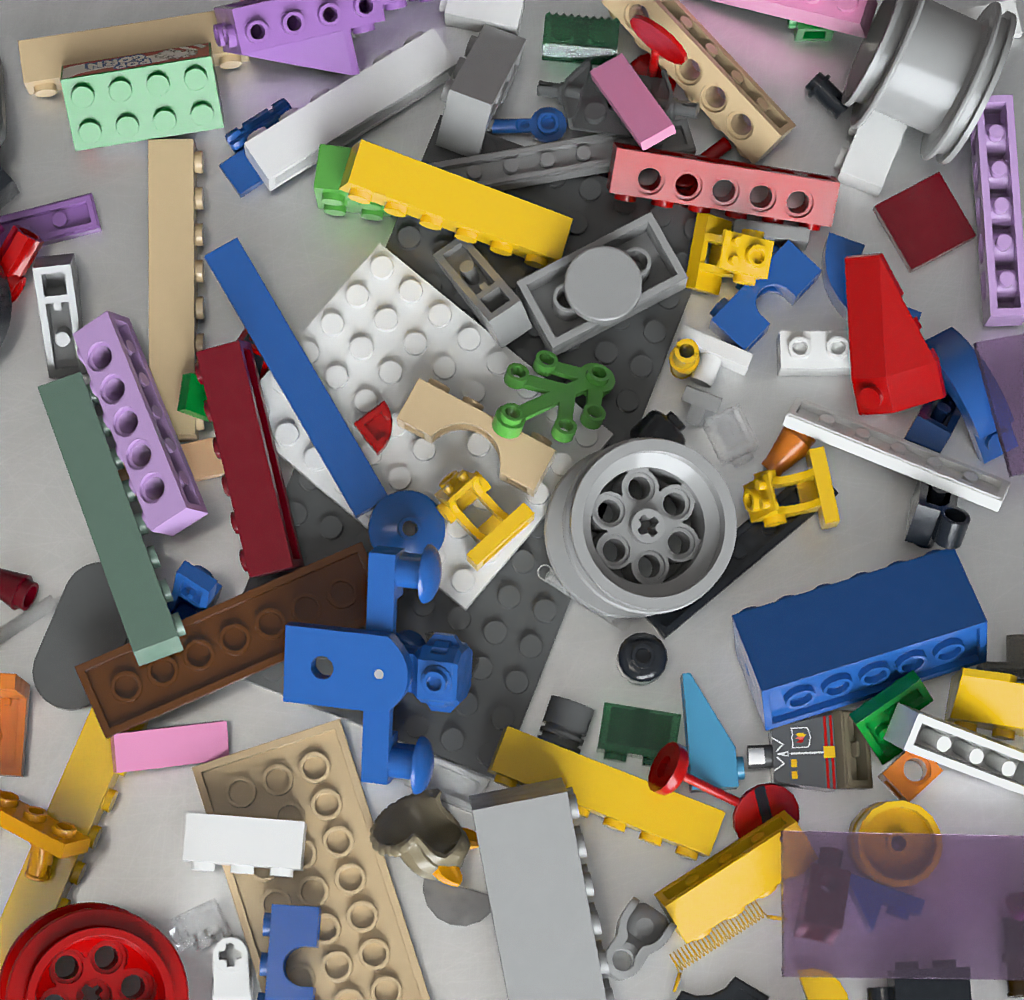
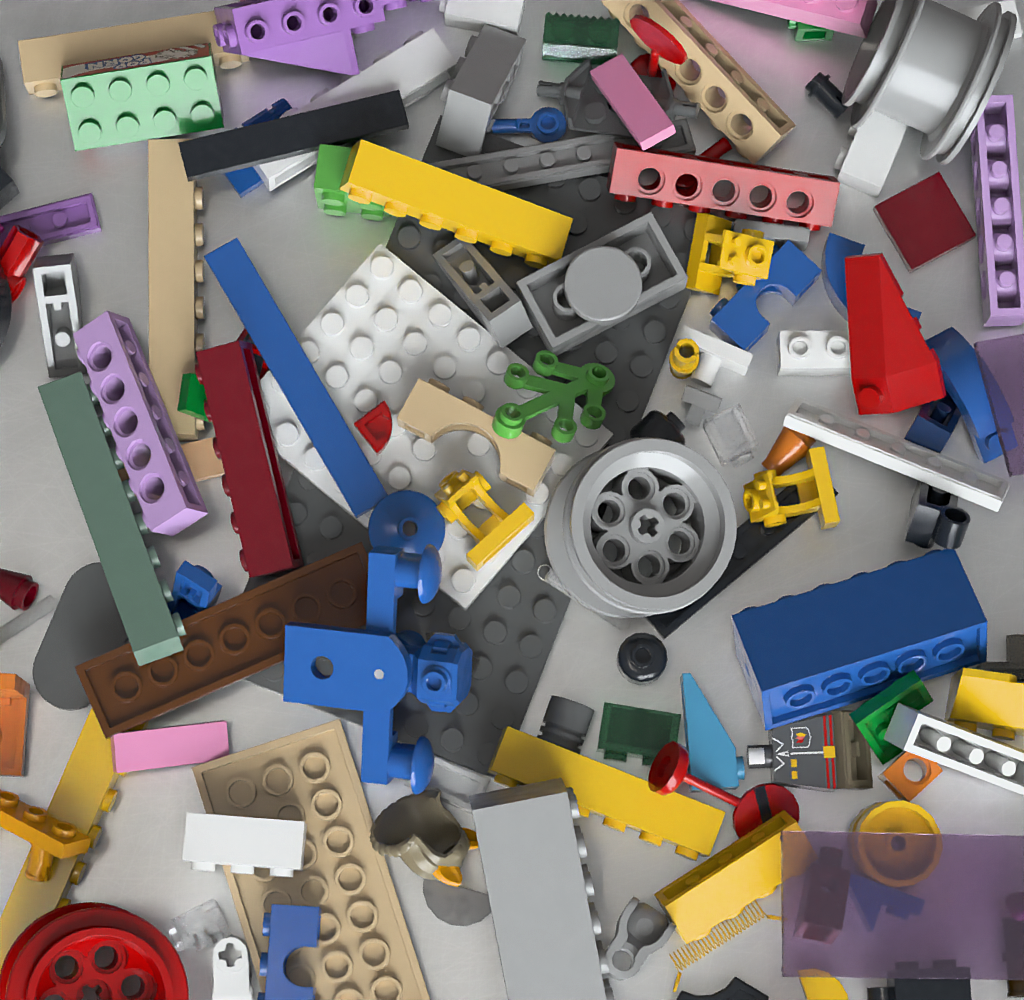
none -> black tile [178,90,409,182]

